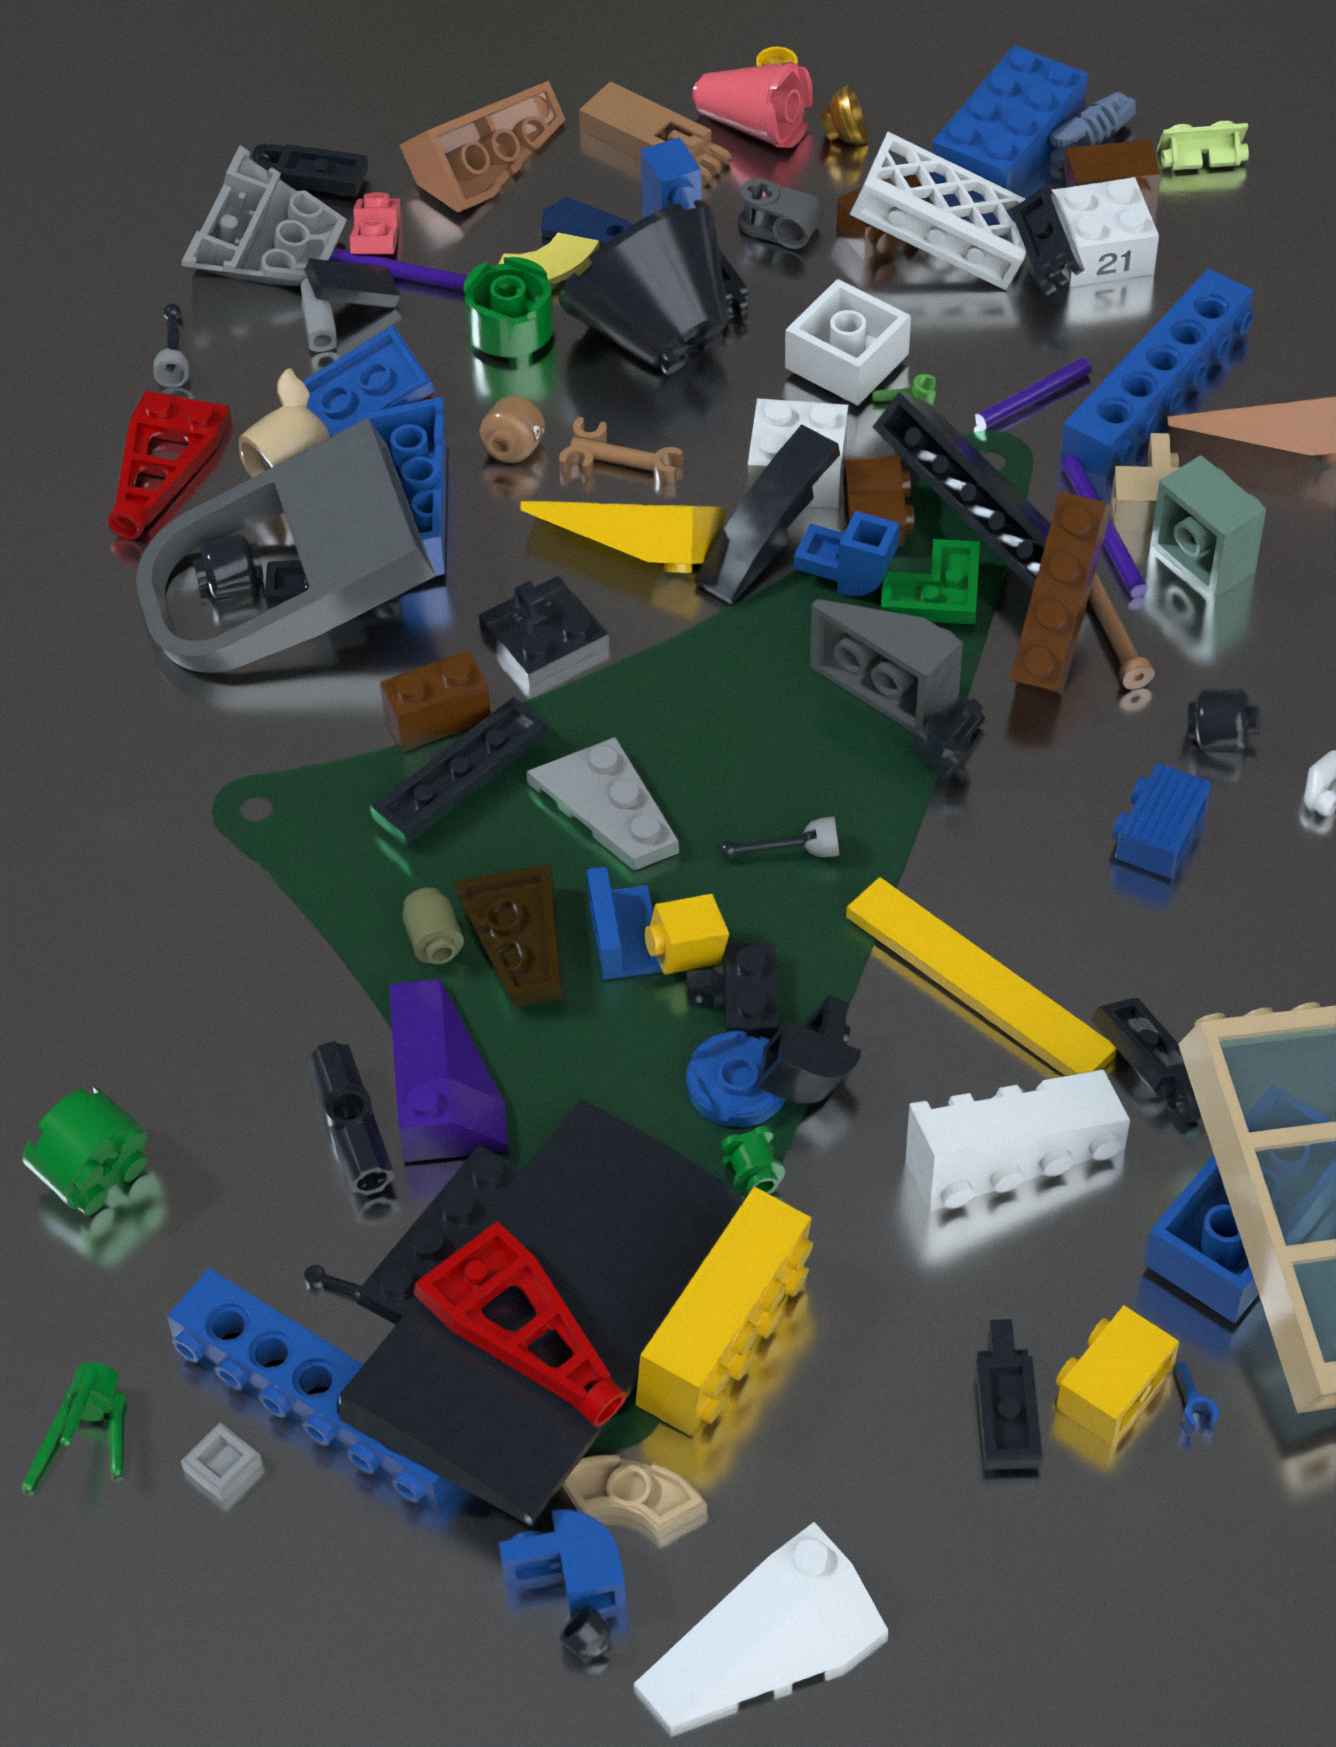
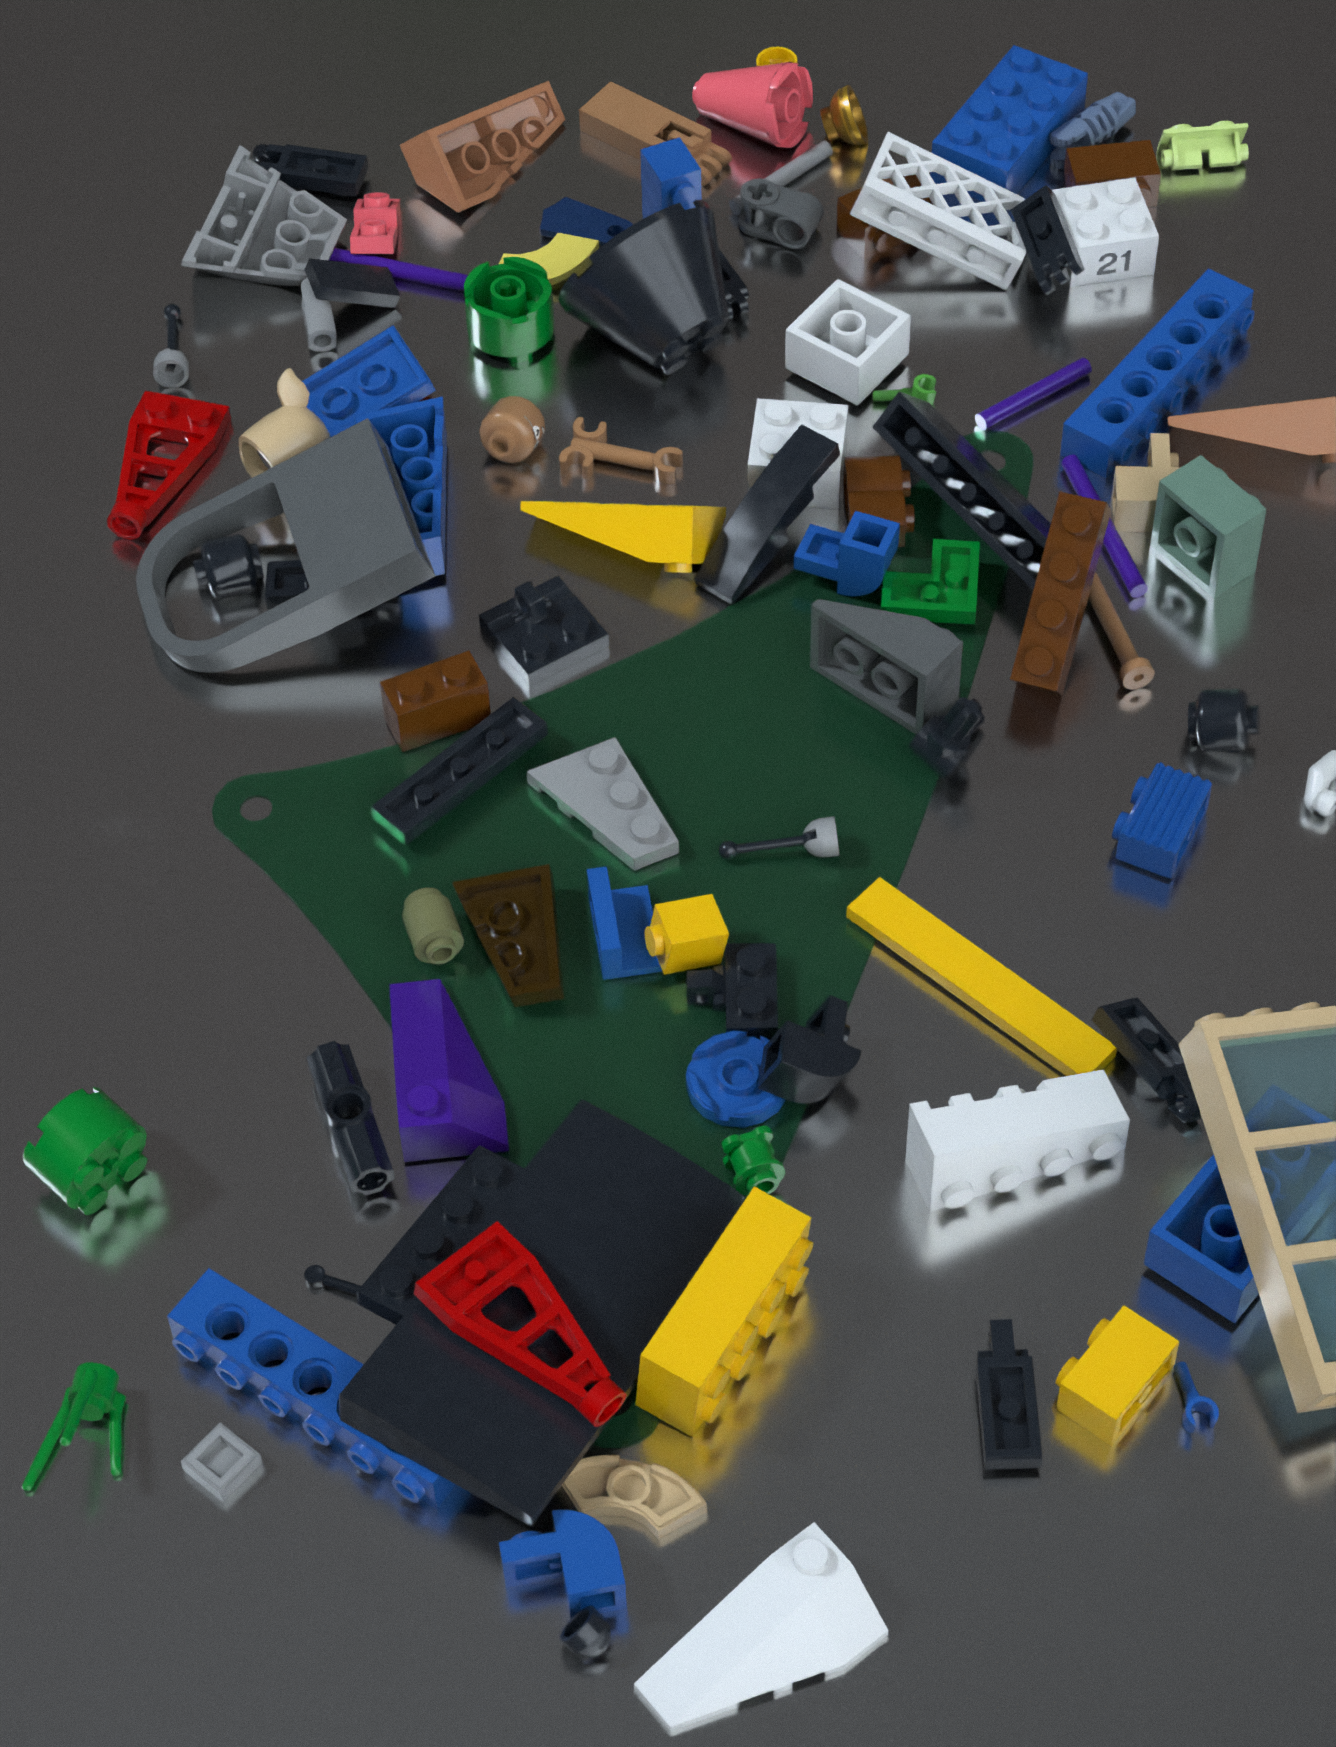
none -> light grey bar [729,140,833,215]

